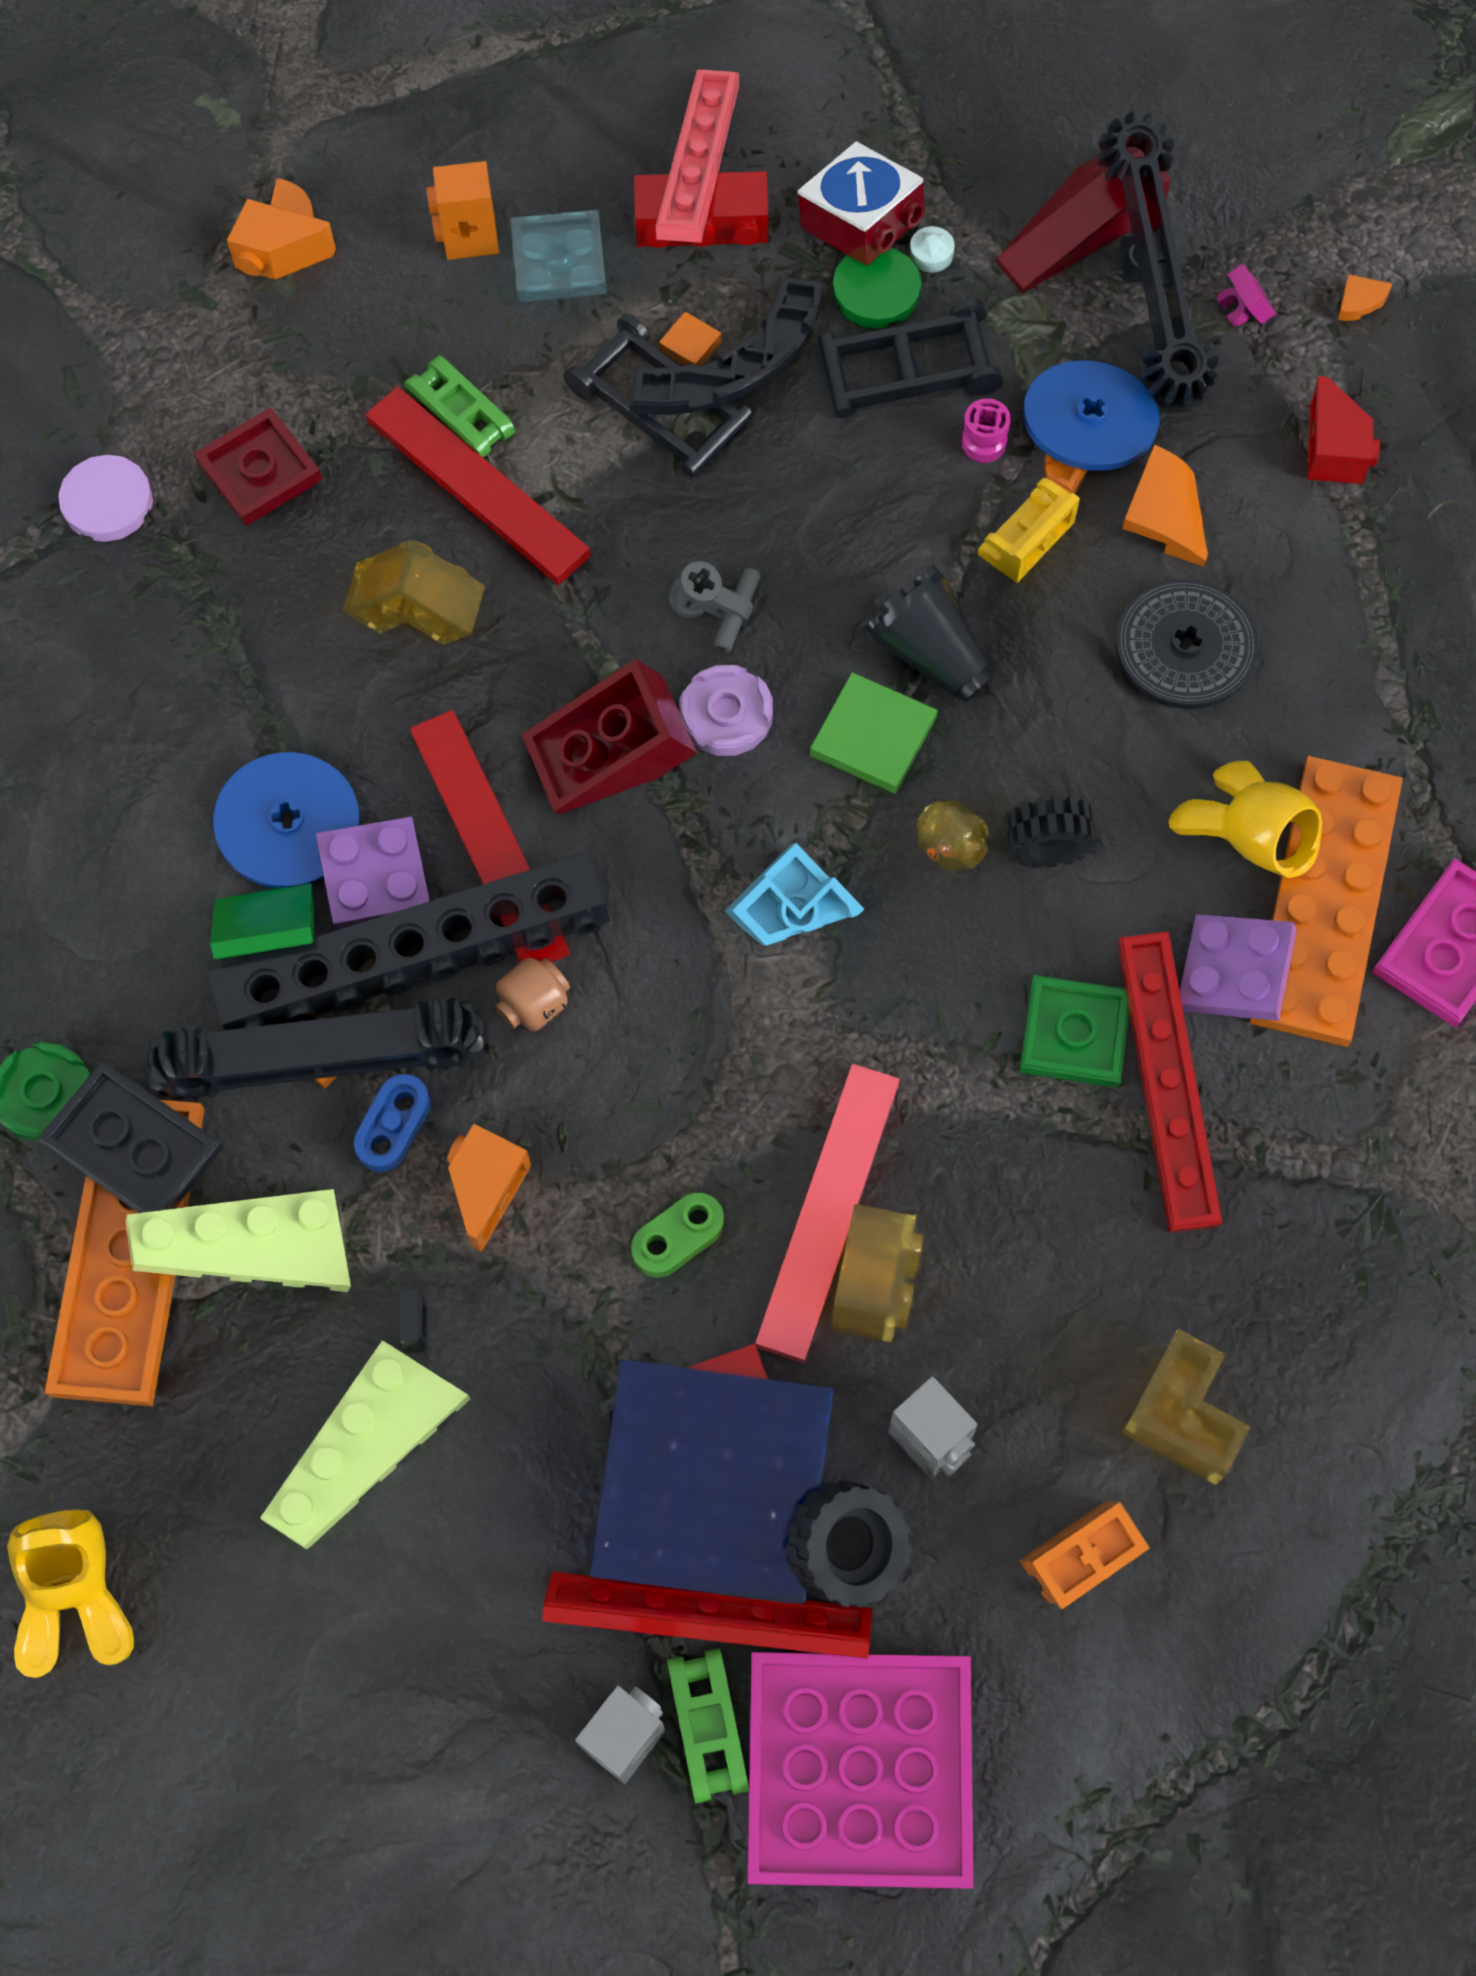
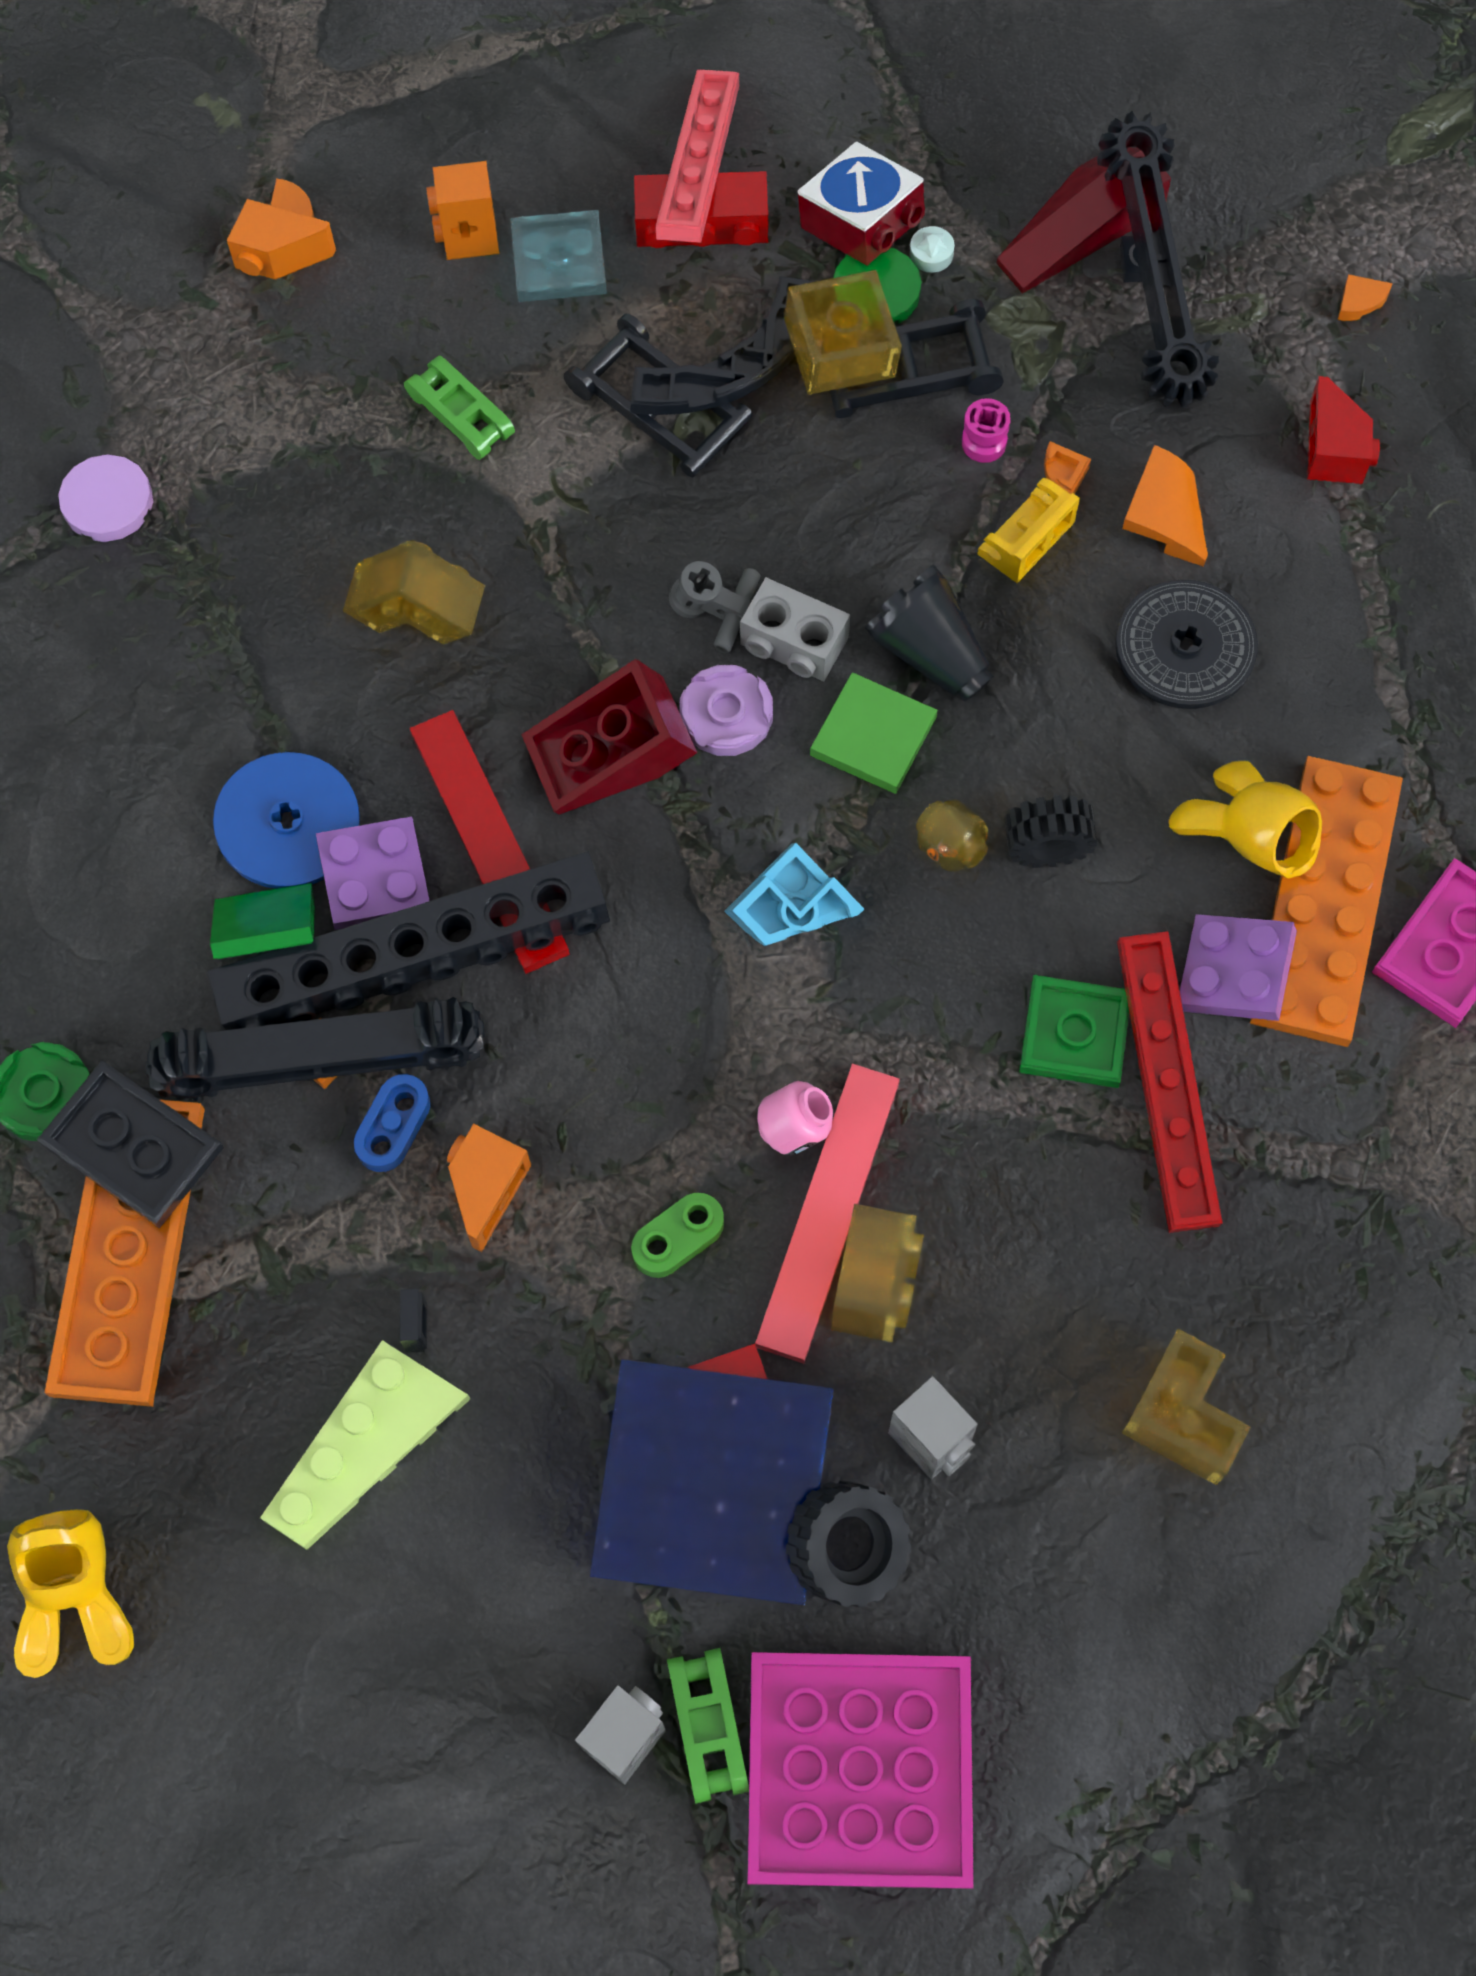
yellowish green wing [125,1189,351,1292] -> none
dark red plate [193,407,322,527] -> none
red tile [365,386,591,586] -> none
nougat head [495,958,570,1031] -> none
red tile [542,1572,872,1659] -> none
orange tile [659,312,722,366] -> none
orange hinge [1019,1501,1150,1609] -> none
blue piece [1023,360,1159,471] -> none
dark pink tile [1216,264,1276,327] -> none
none -> light grey brick [740,577,850,682]
none -> bright pink head [757,1081,833,1155]
none -> clear yellow brick [784,270,902,395]

